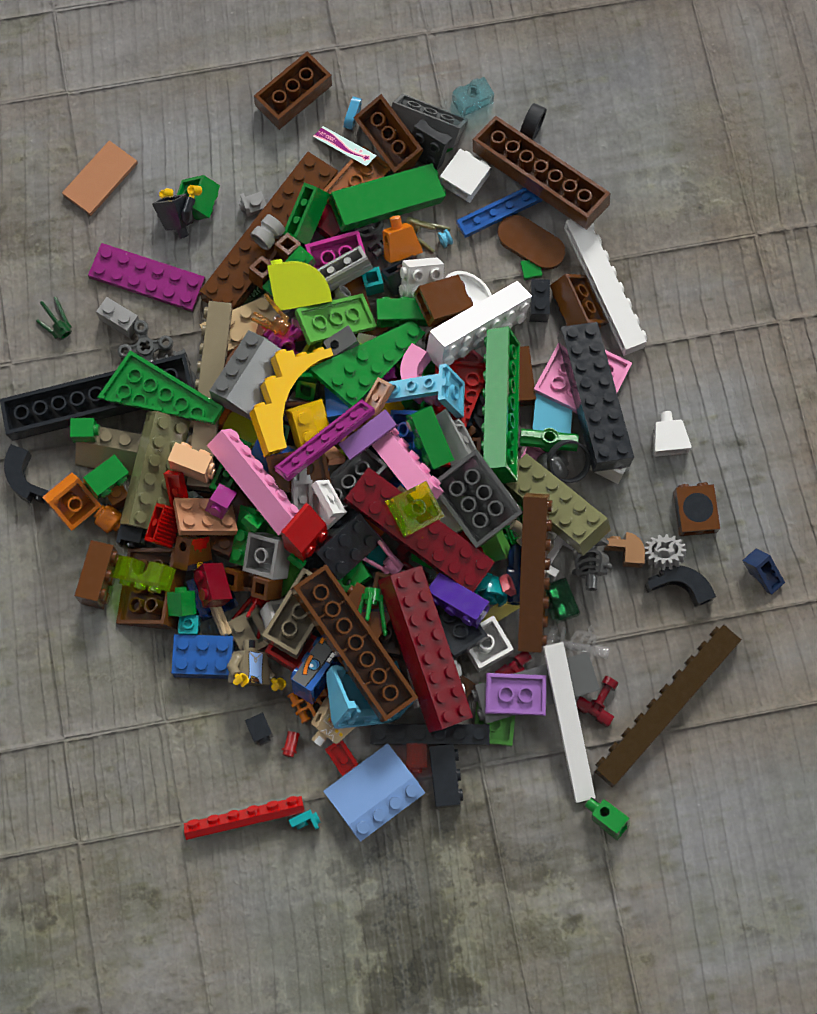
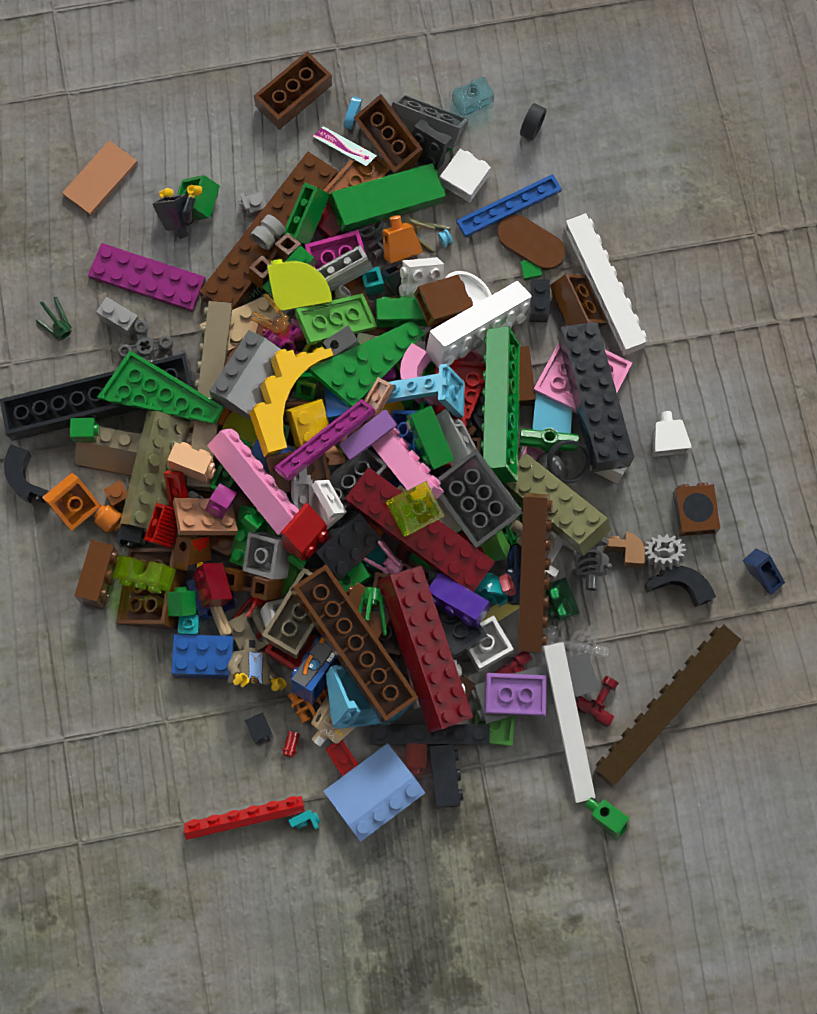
green slope [83,454,129,500] -> none
reddish brown brick [472,116,611,230] -> none

